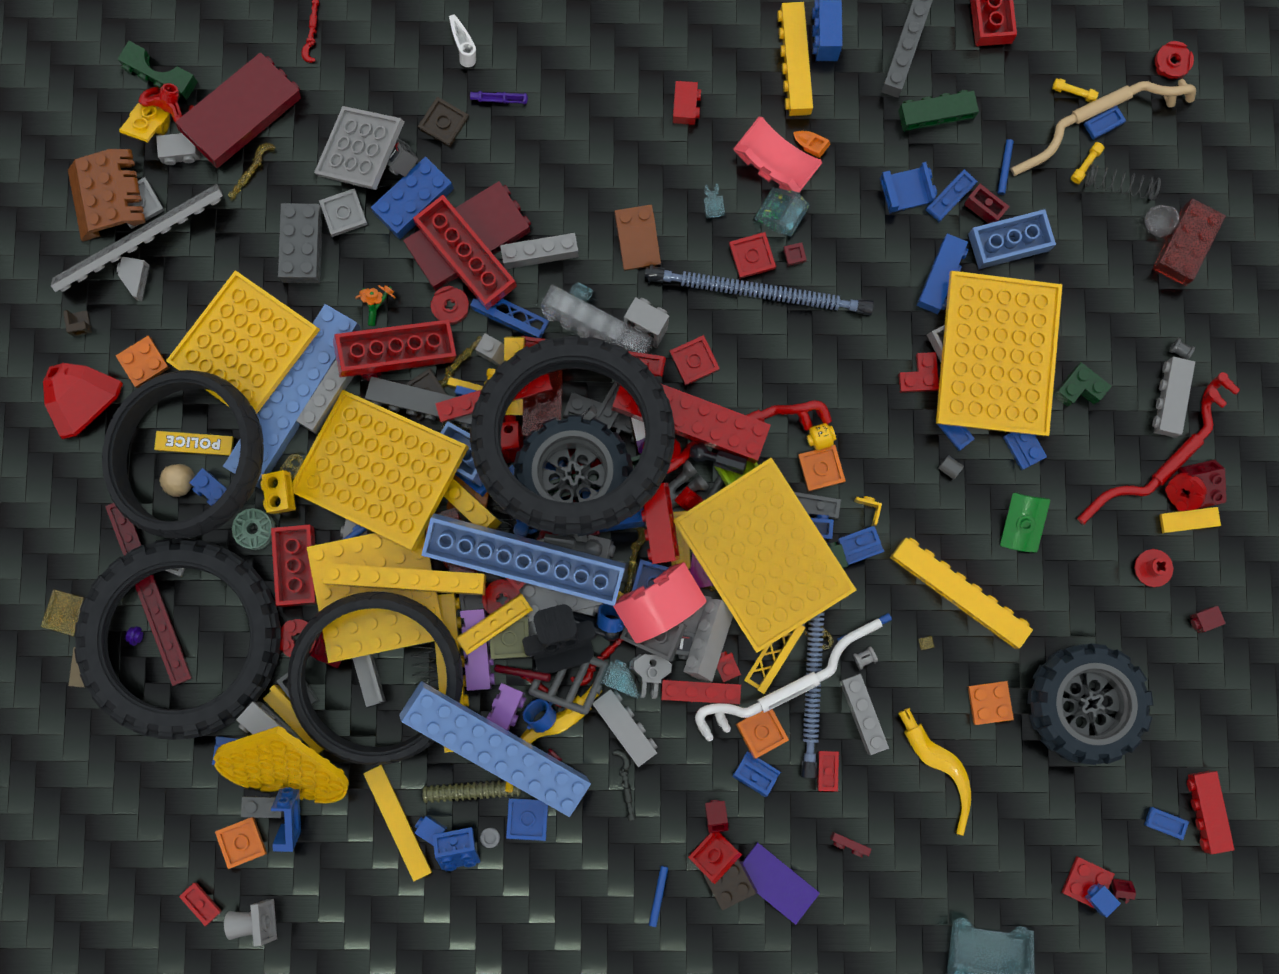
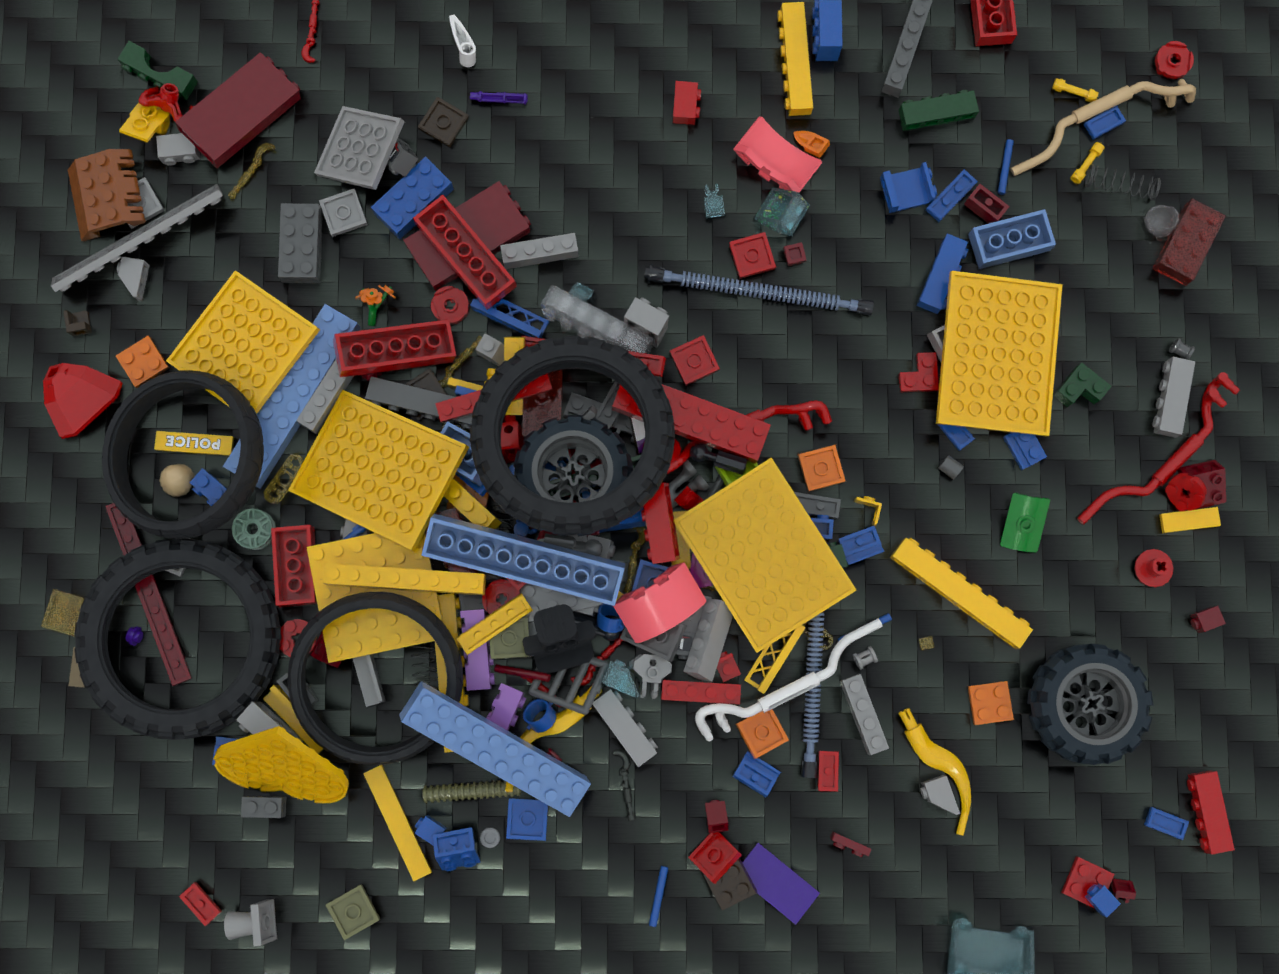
orange plate [215,817,267,869] -> none
yellow brick [260,470,296,514] -> none
blue panel [271,787,301,852] -> none
dark orange slope [615,205,661,271] -> none
yellow head [807,423,836,450] -> none
none -> olive plate [326,884,380,940]
none -> light grey slope [920,775,960,815]

